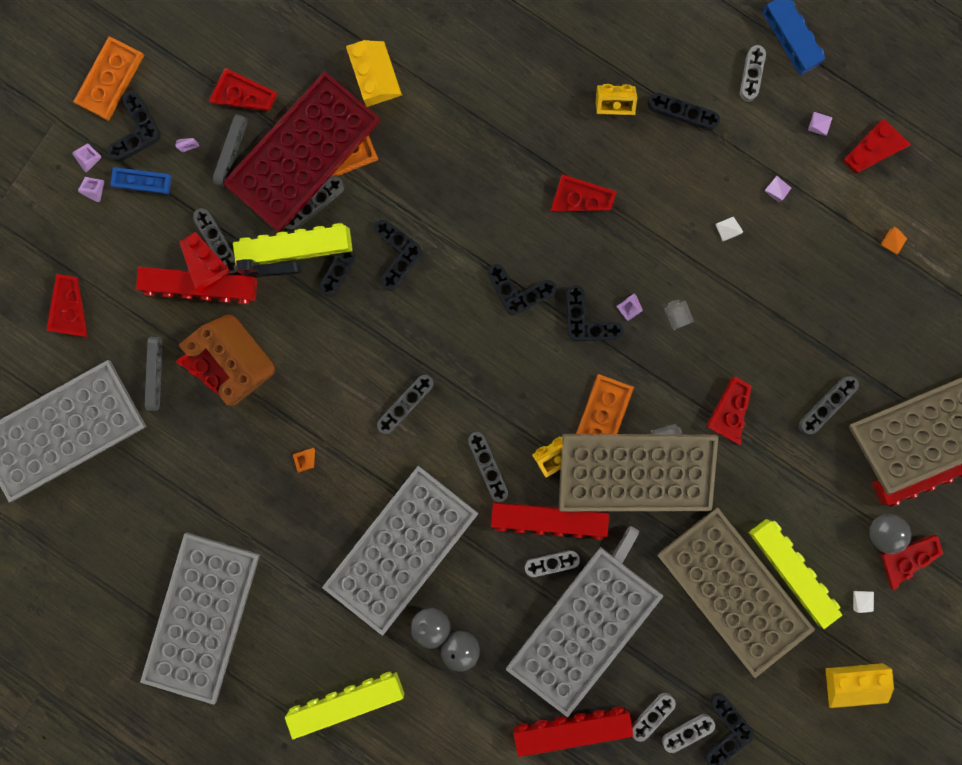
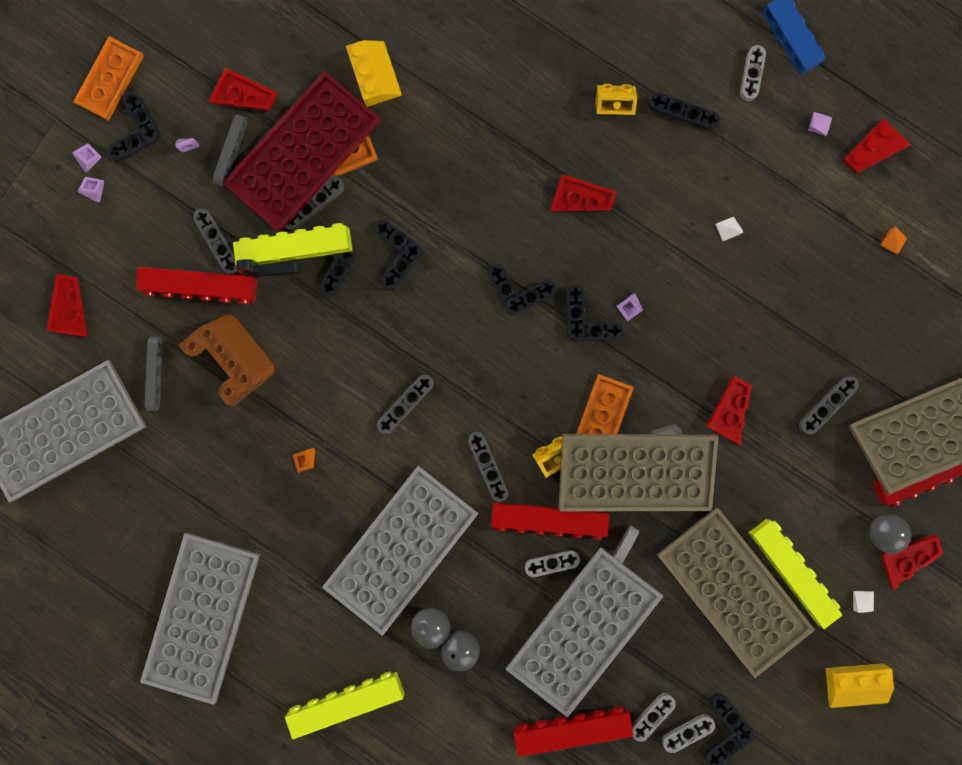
blue plate [110,167,172,194] -> none
red wing [175,349,230,396] -> none
red wing [179,232,229,292] -> none
clear brick [664,299,694,330] -> none
lavender slope [765,176,791,203] -> none

